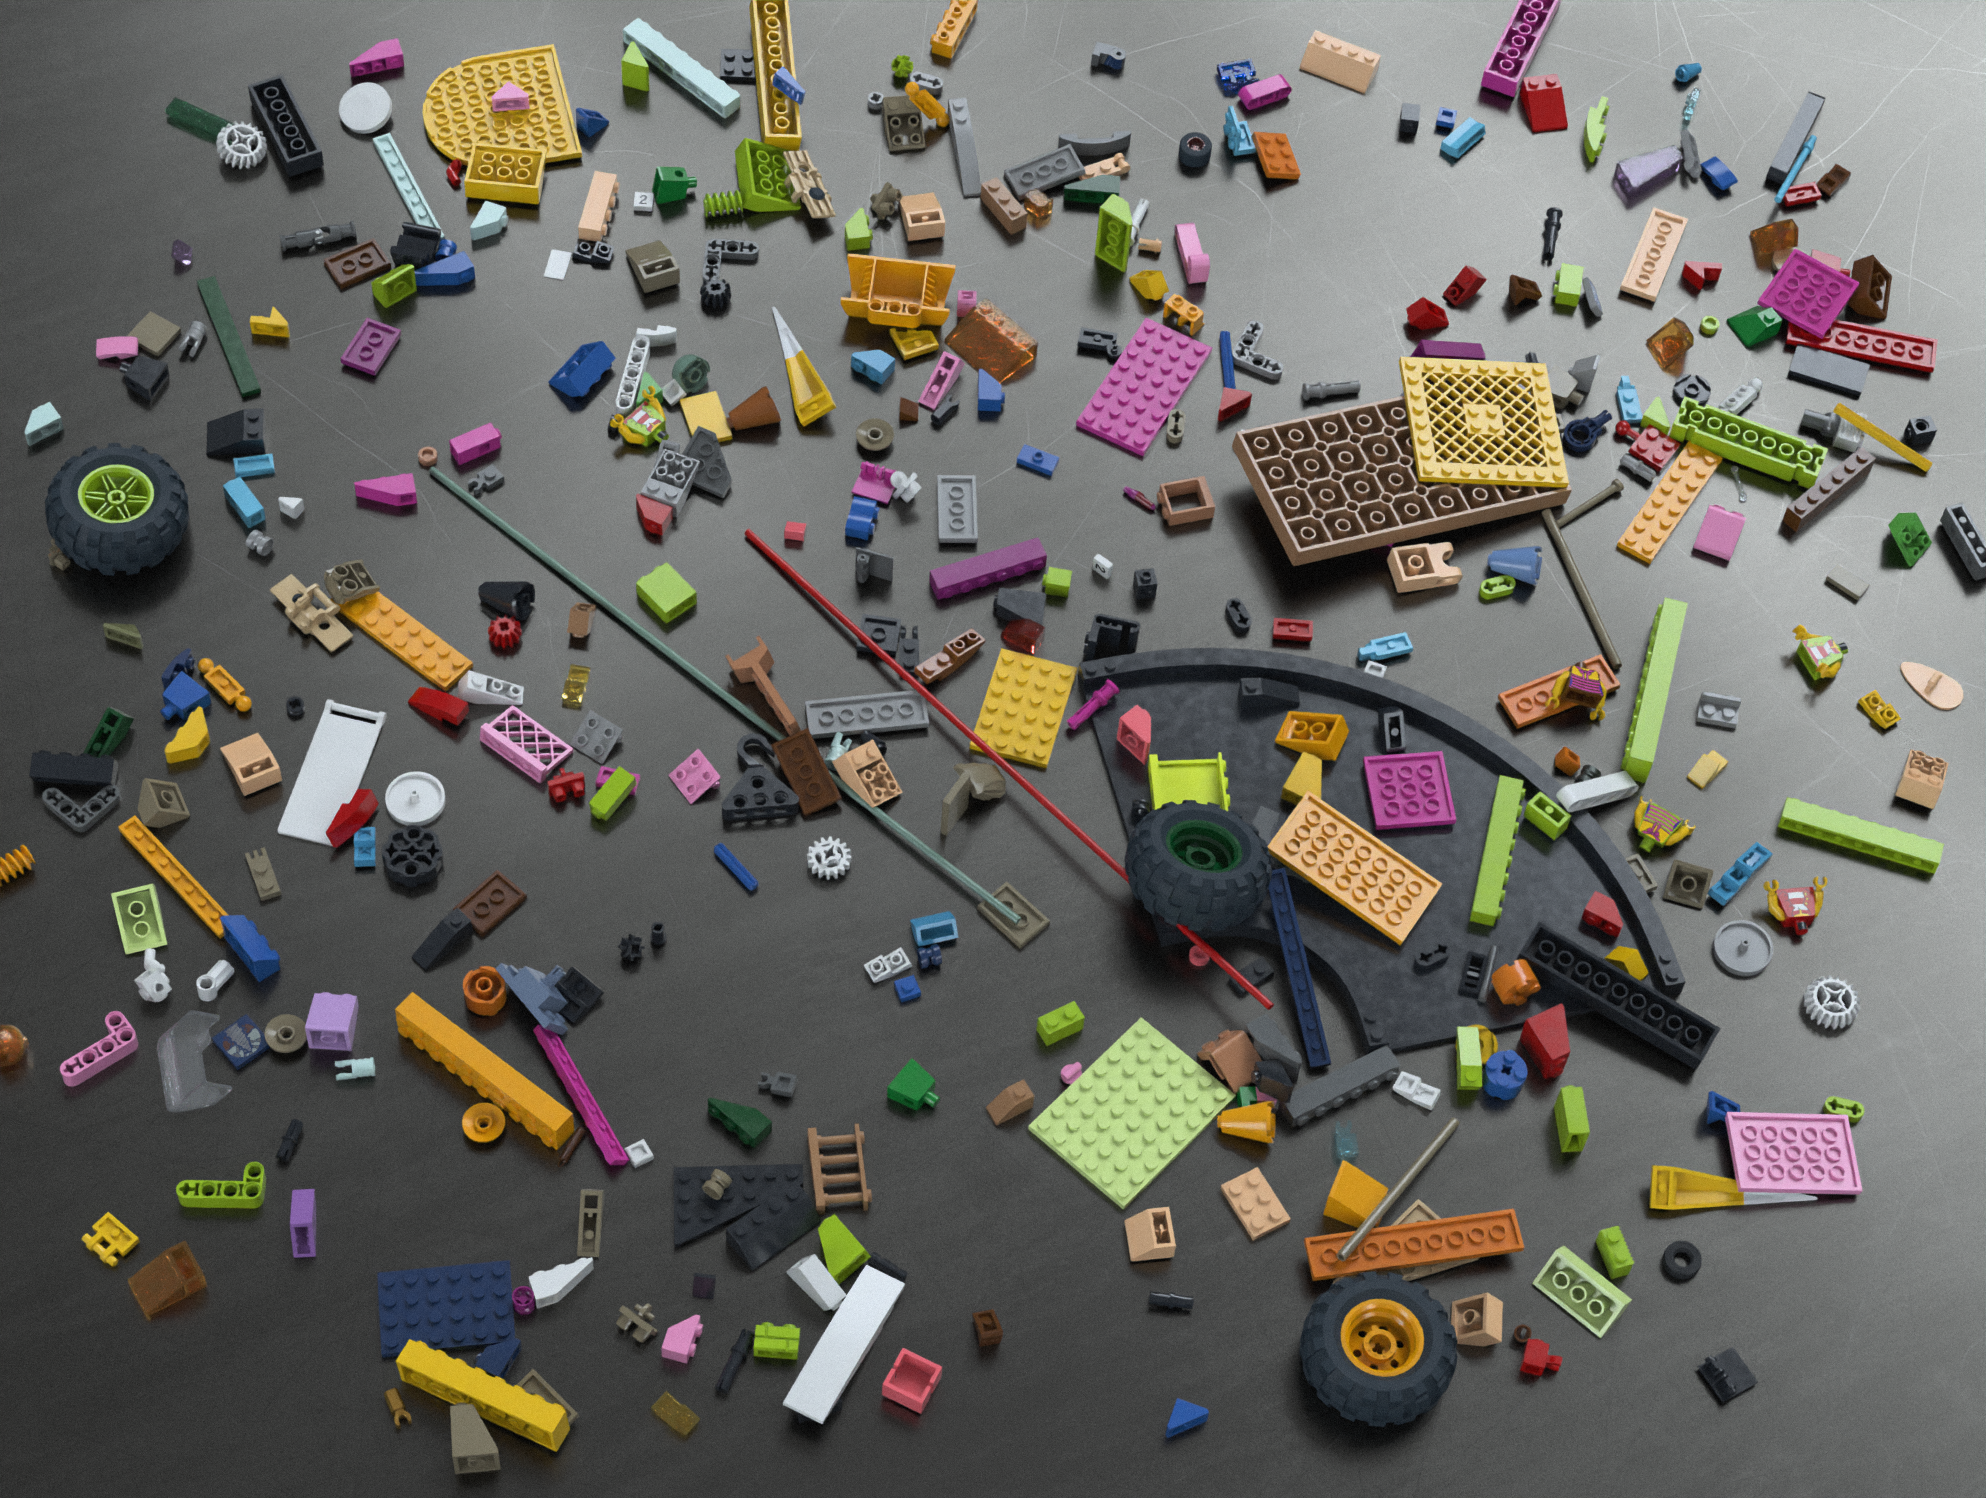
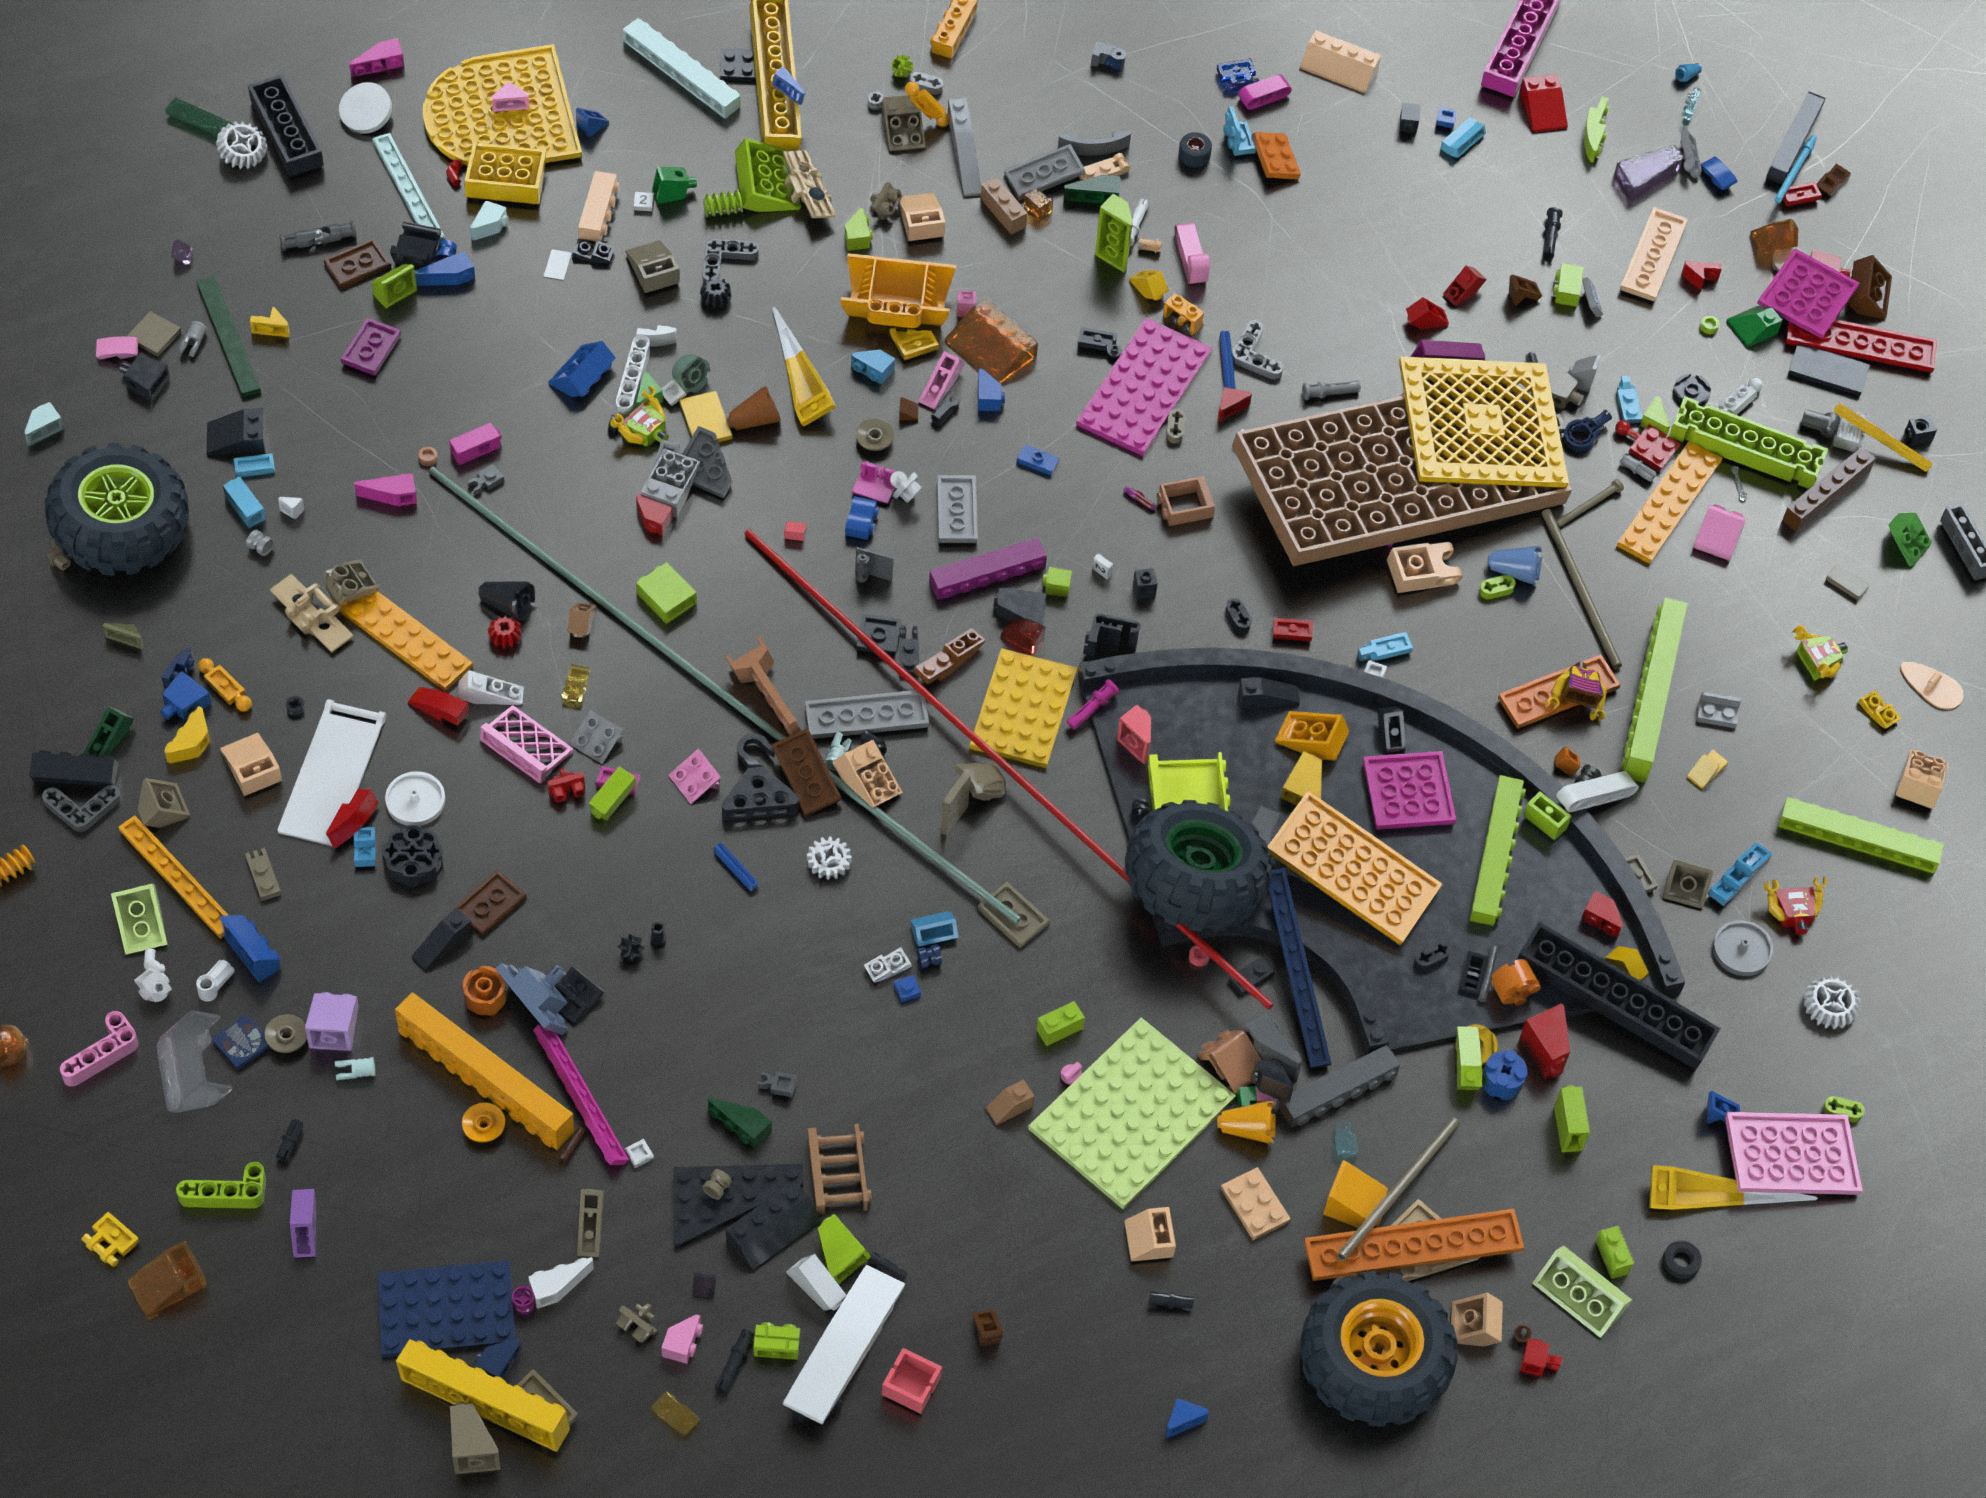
pearl gold bar [384,1388,412,1429] -> none
lime slope [621,41,650,92] -> none
green torso [887,1058,941,1110] -> none
white slope [1393,1071,1441,1110] -> none
torso [1634,796,1696,853] -> none
clear orange slope [1646,317,1694,369] -> none
black hinge [1697,1347,1758,1403] -> none

